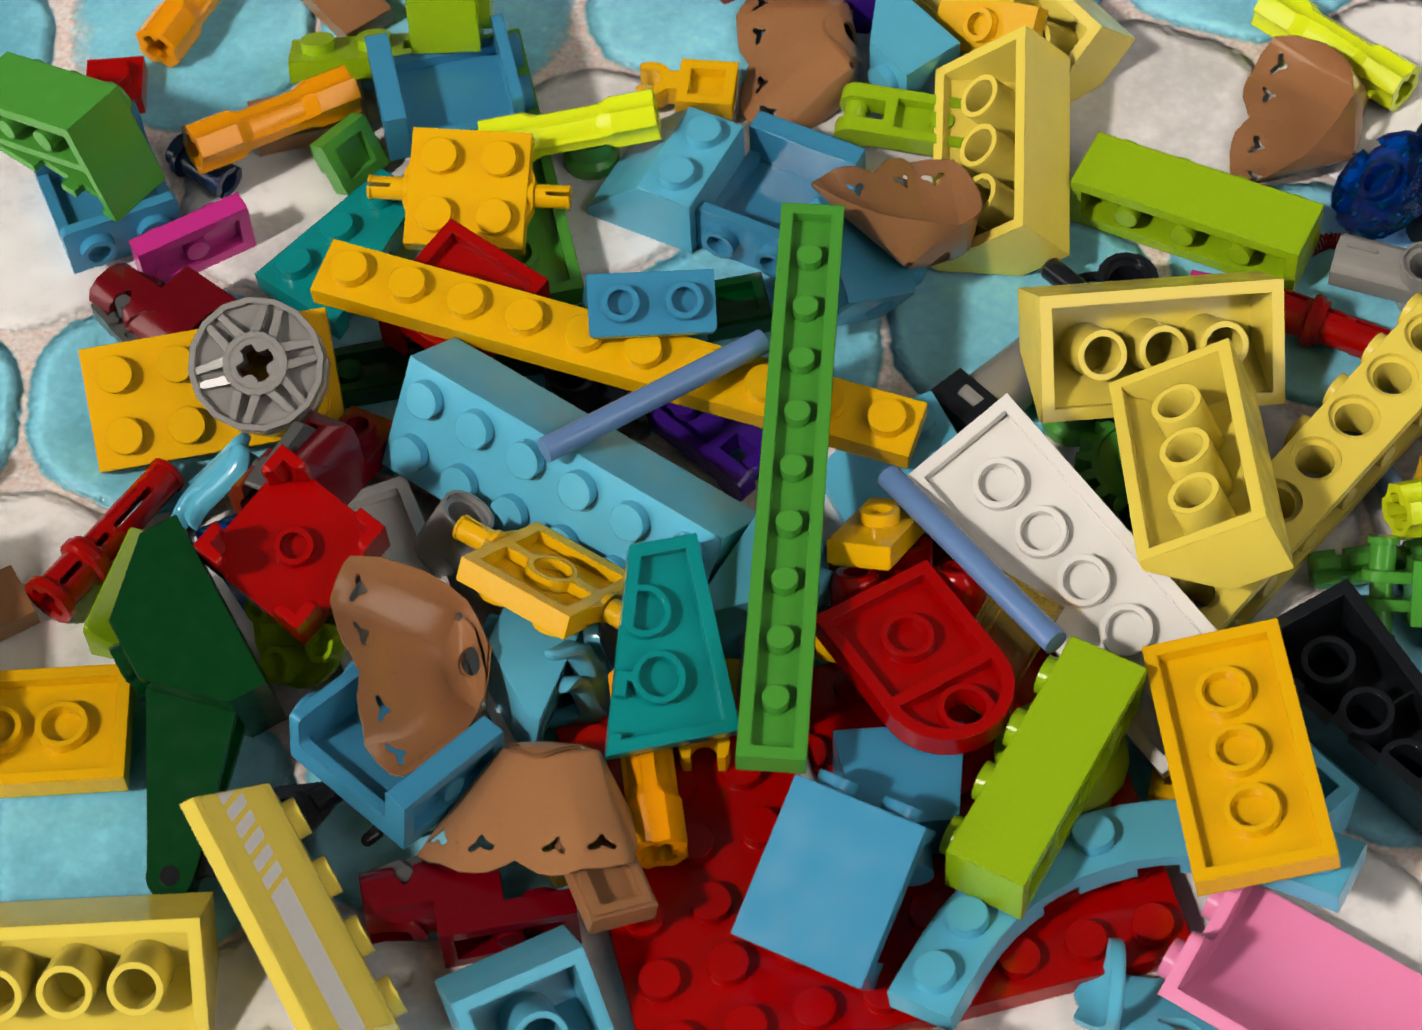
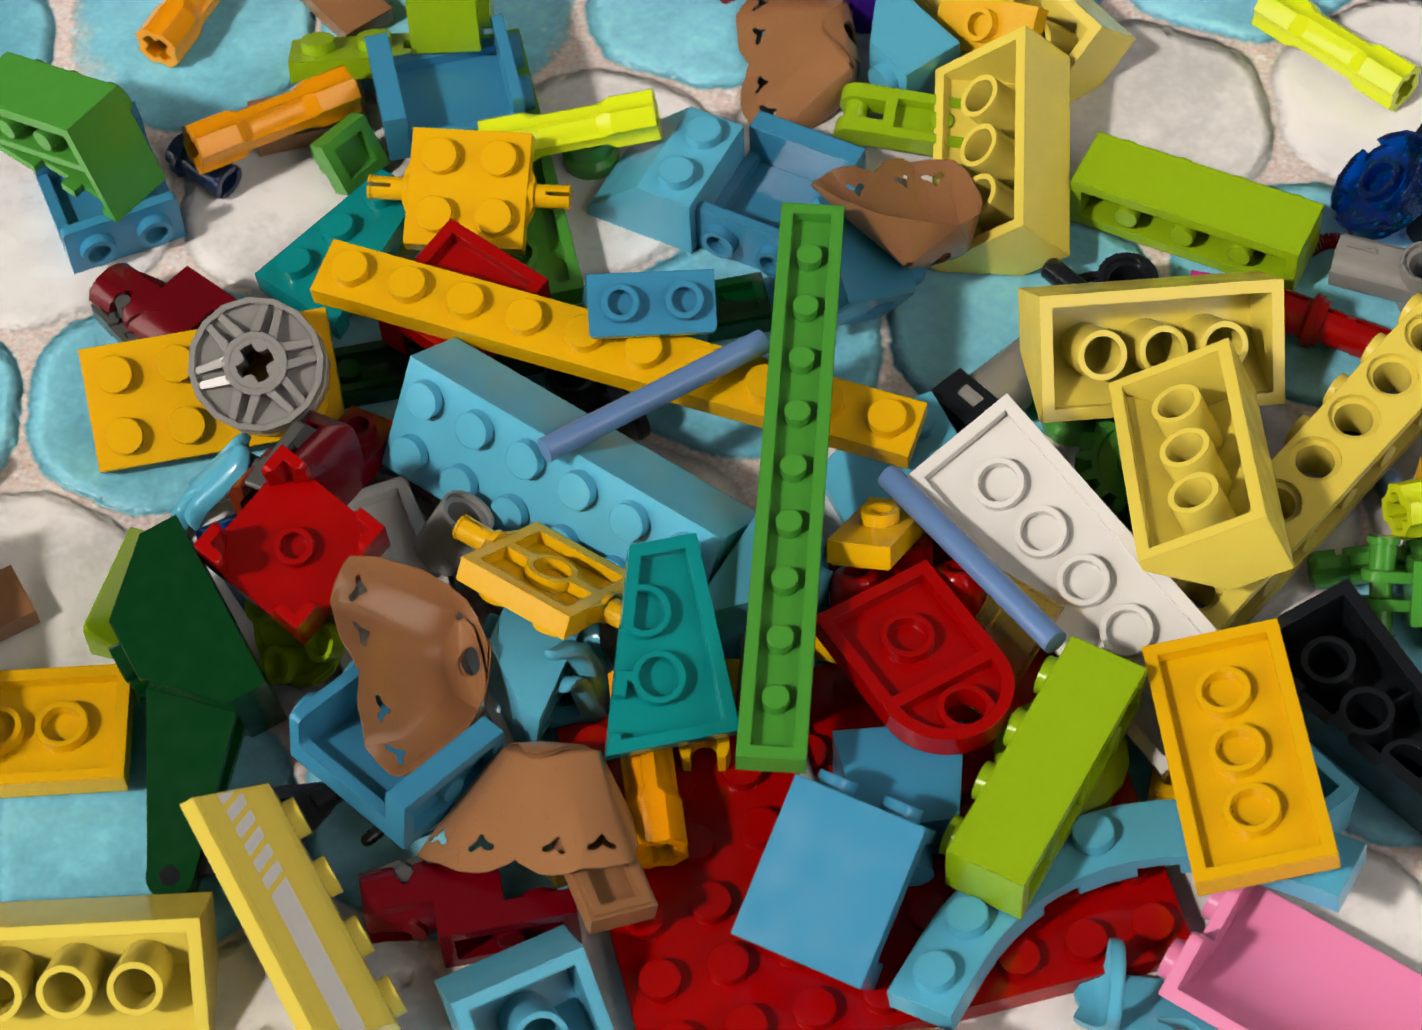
red pin [25,458,185,623] -> none
red plate [86,56,148,114] -> none
dark pink plate [129,192,257,283] -> none
dark purple plate [629,391,763,502] -> none
yellow plate [636,58,739,120] -> none
medium nougat piece [1230,35,1368,183] -> none

